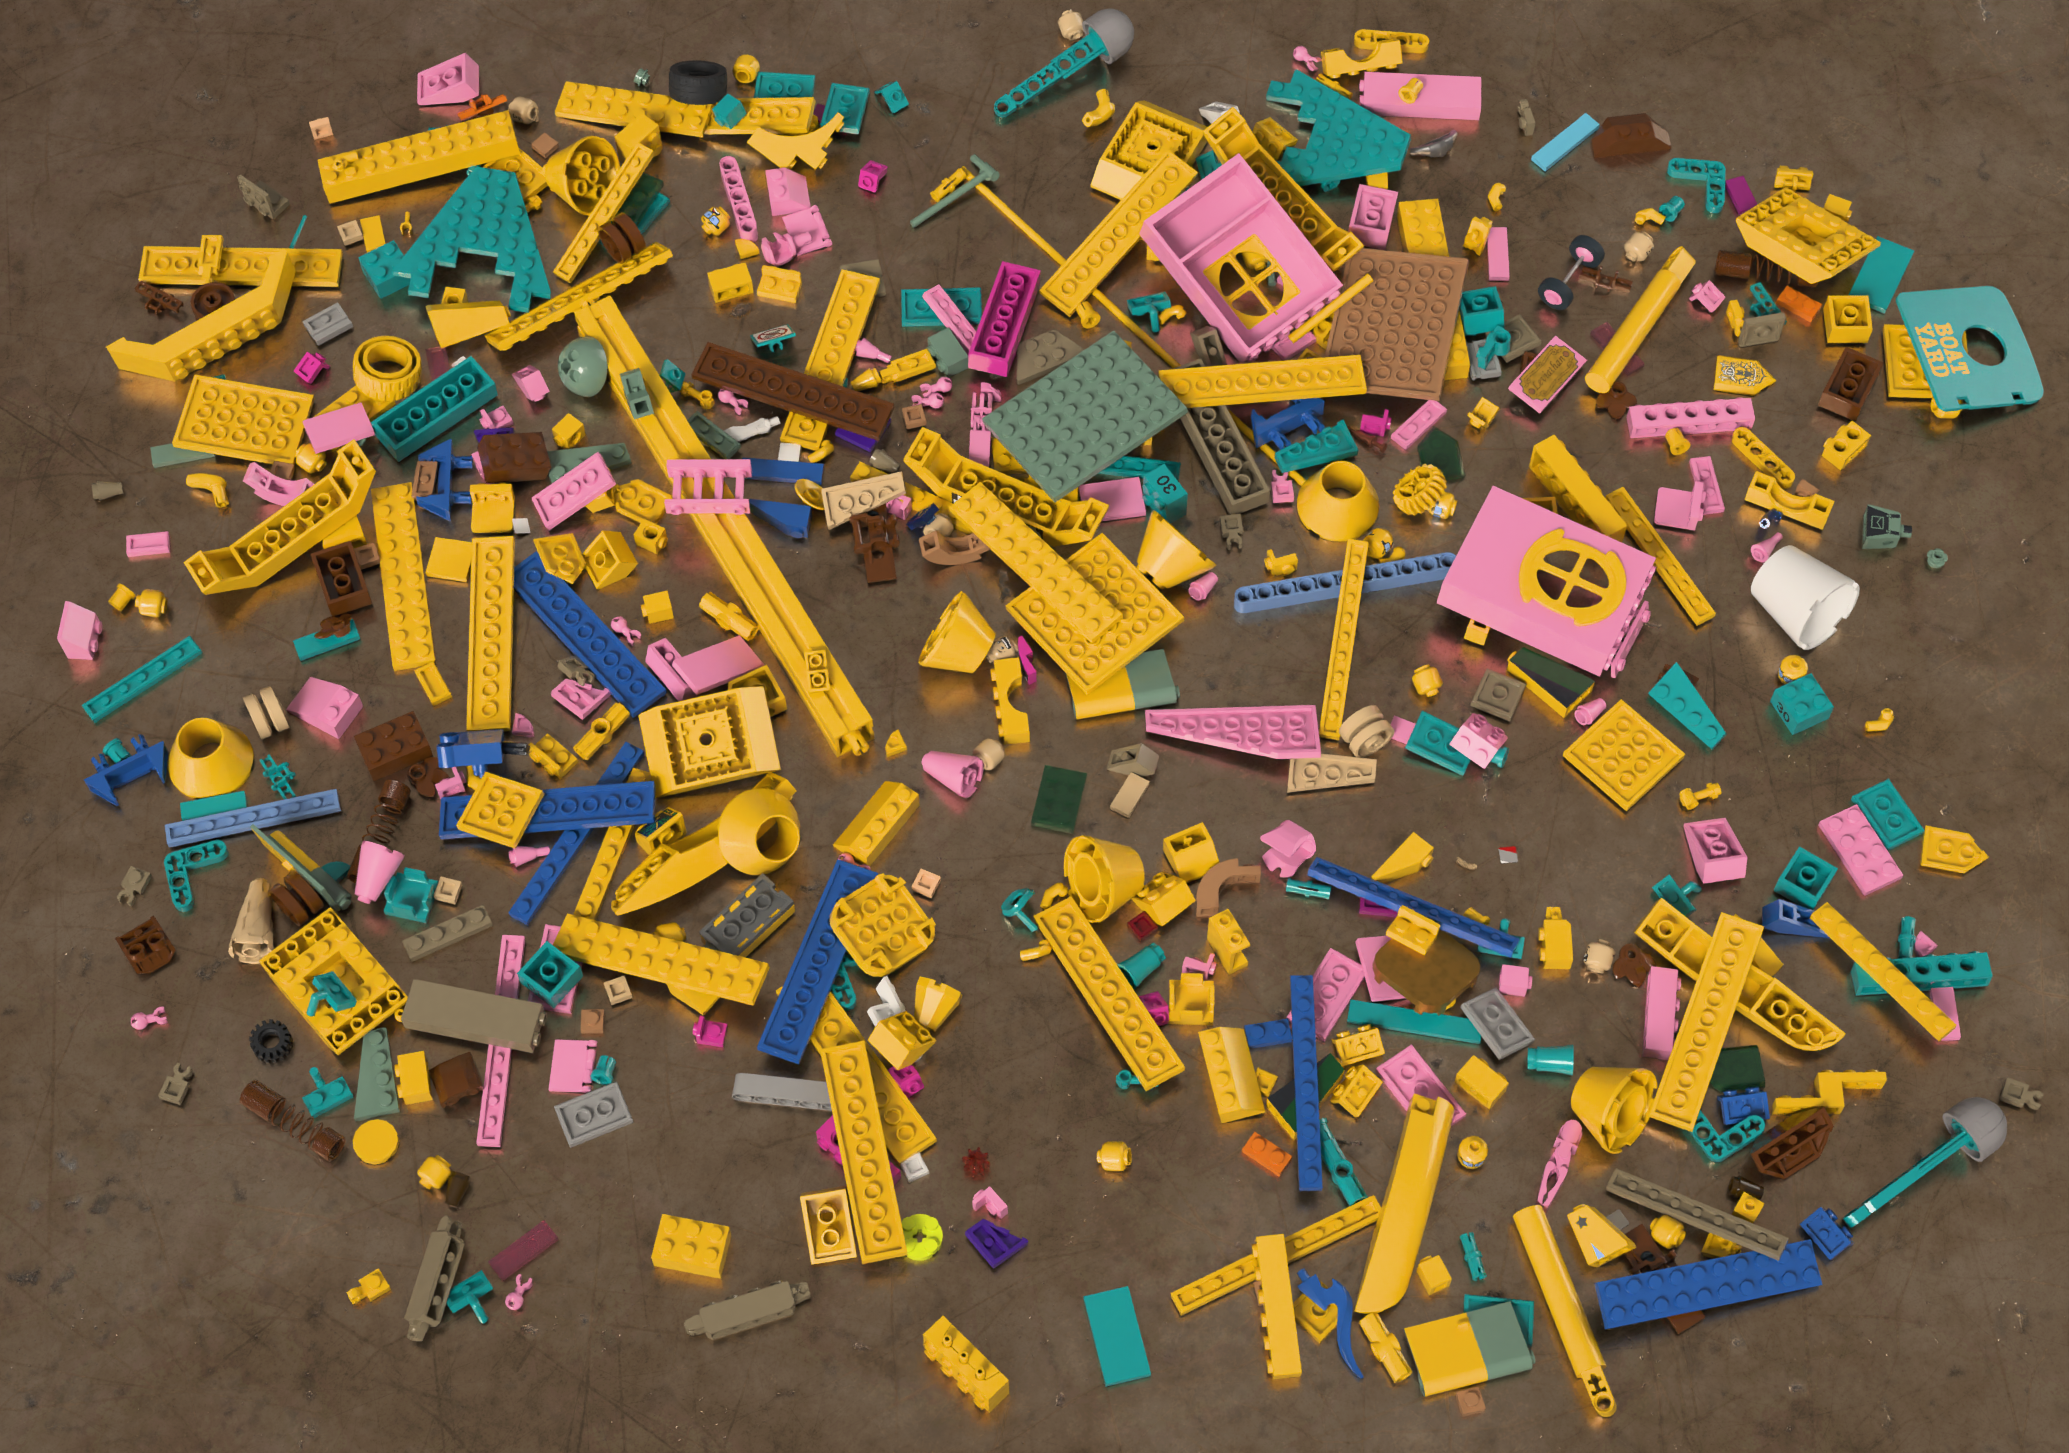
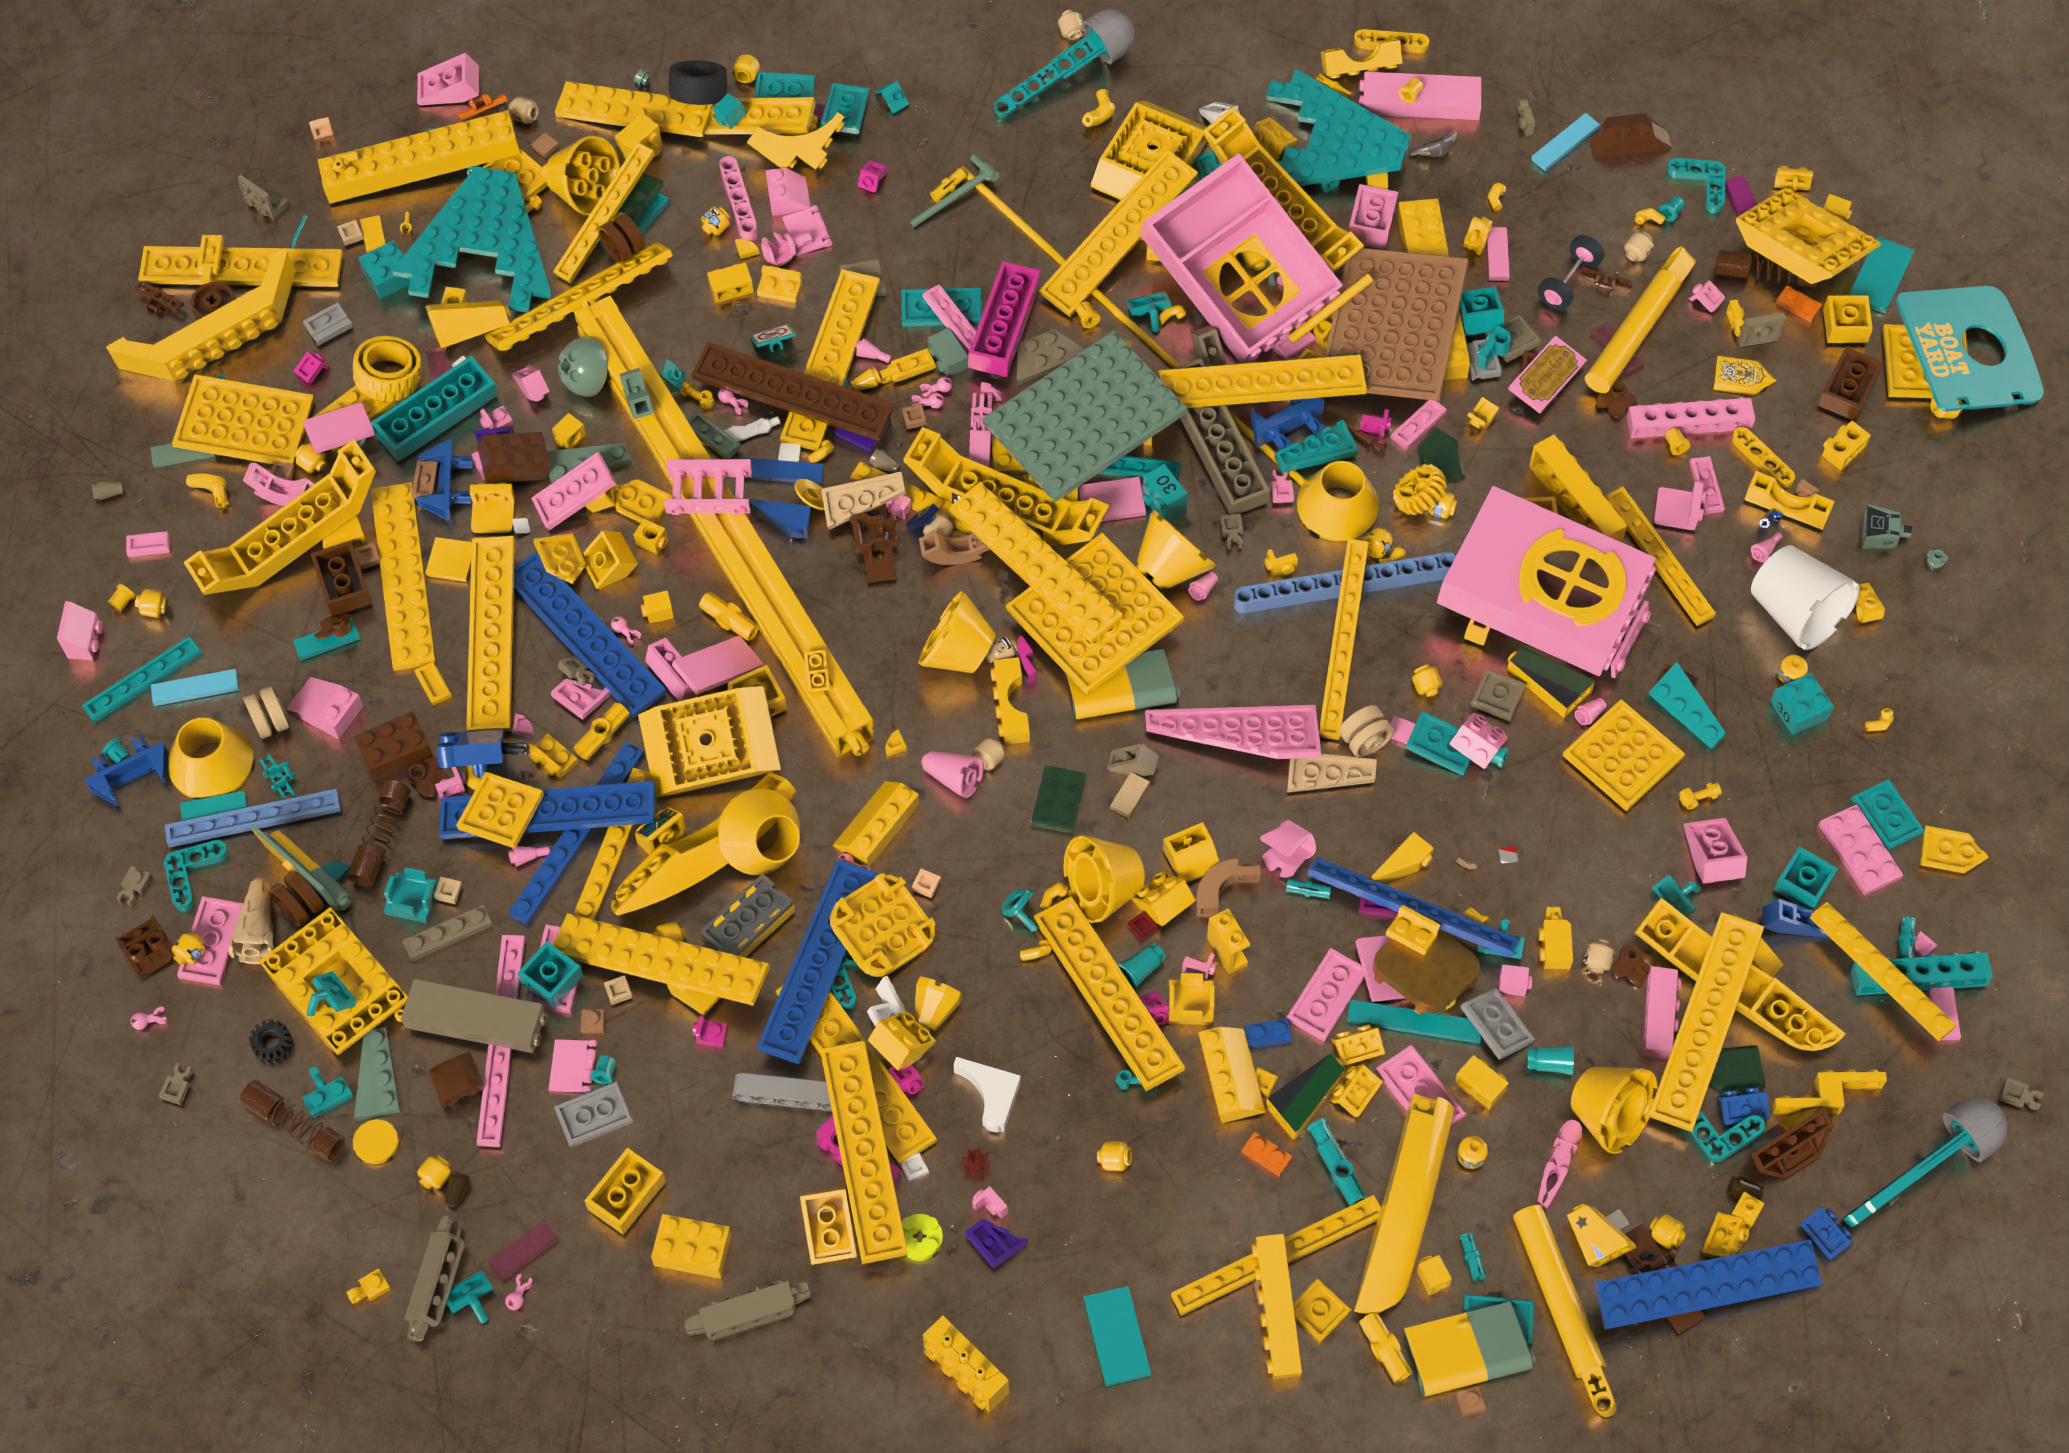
bright pink cone [355,841,405,904] -> none
yellow brick [394,1051,433,1105] -> none
blue plate [1290,975,1323,1191] -> none
bright pink arm [1293,46,1322,71] -> none
blue piece [1297,1268,1364,1379] -> none
dark tan plate [1606,1168,1789,1261] -> none
teal piece [1750,282,1787,325] -> none
none -> medium azure tile [151,669,239,706]
none -> yellow head [172,932,205,966]
none -> bright pink tile [177,896,243,986]
none -> yellow brick [585,1148,666,1235]
none -> white arch [954,1057,1021,1132]
none -> yellow plate [1855,582,1885,623]

